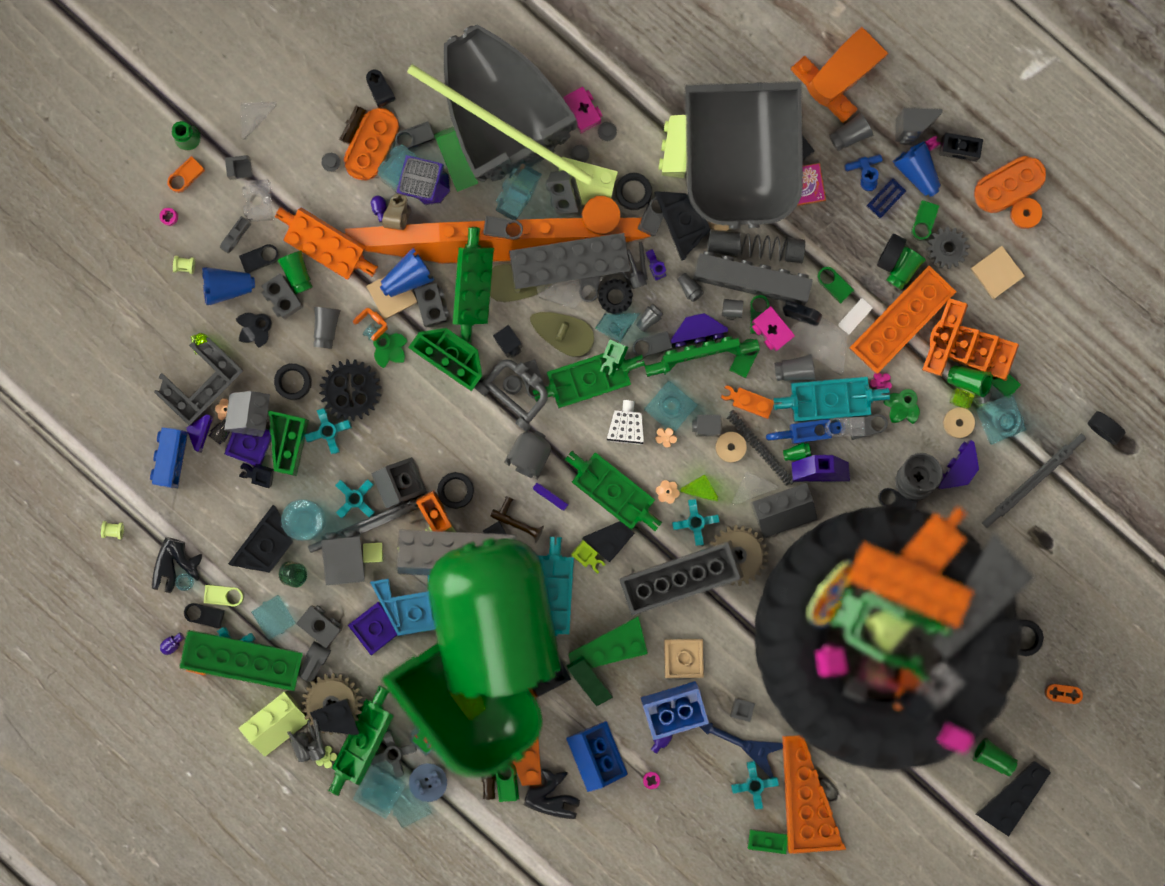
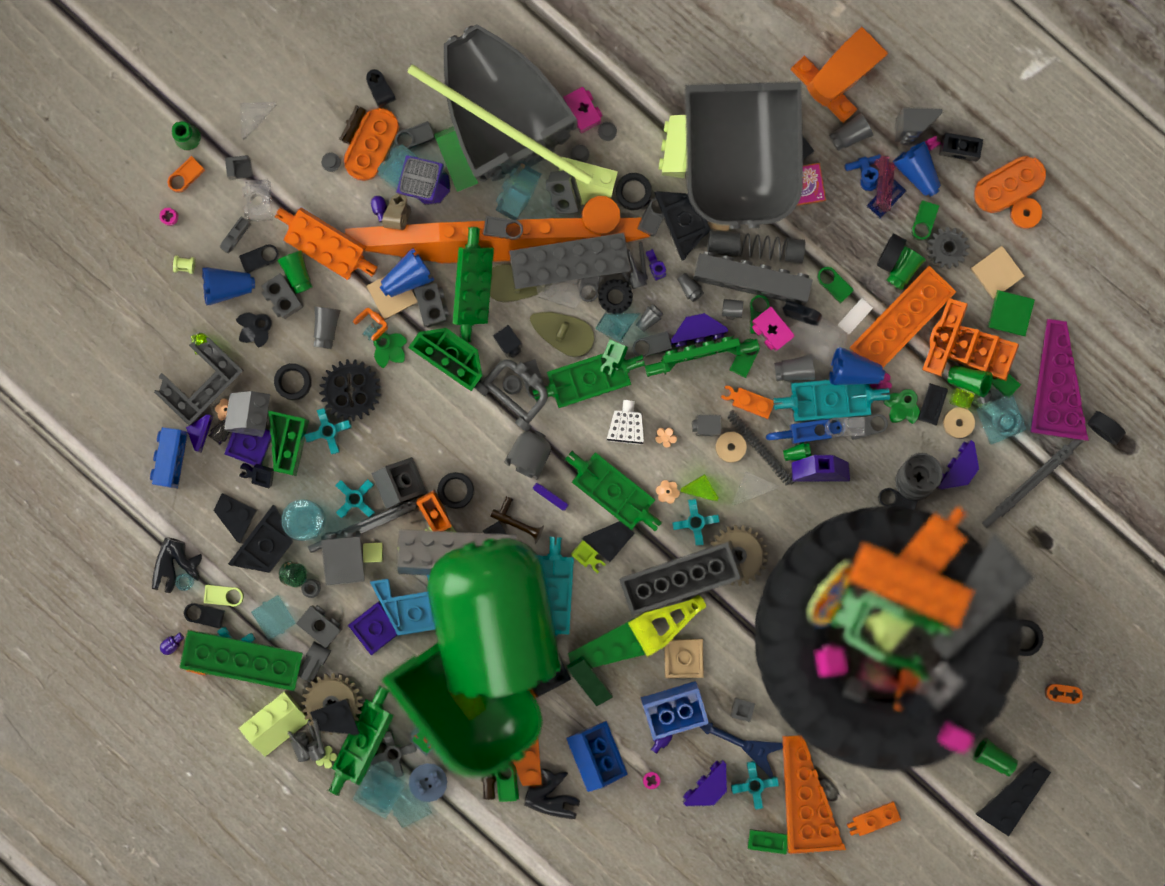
yellowish green bush [101,521,124,540] -> none
clear light blue plant [644,380,697,434] -> none
dark grey slope [750,483,818,539] -> none
none -> black wing [213,493,257,543]
none -> dark grey plate [301,579,321,598]
none -> neon yellow plate [628,595,706,657]
none -> dark purple slope [682,760,727,806]
none -> blue cone [829,347,885,385]
none -> orange hinge [847,801,901,836]
none -> clear pink hinge [875,156,895,212]
none -> black tile [918,383,948,426]
none -> green tile [988,290,1035,337]
none -> magenta wing [1030,319,1089,441]

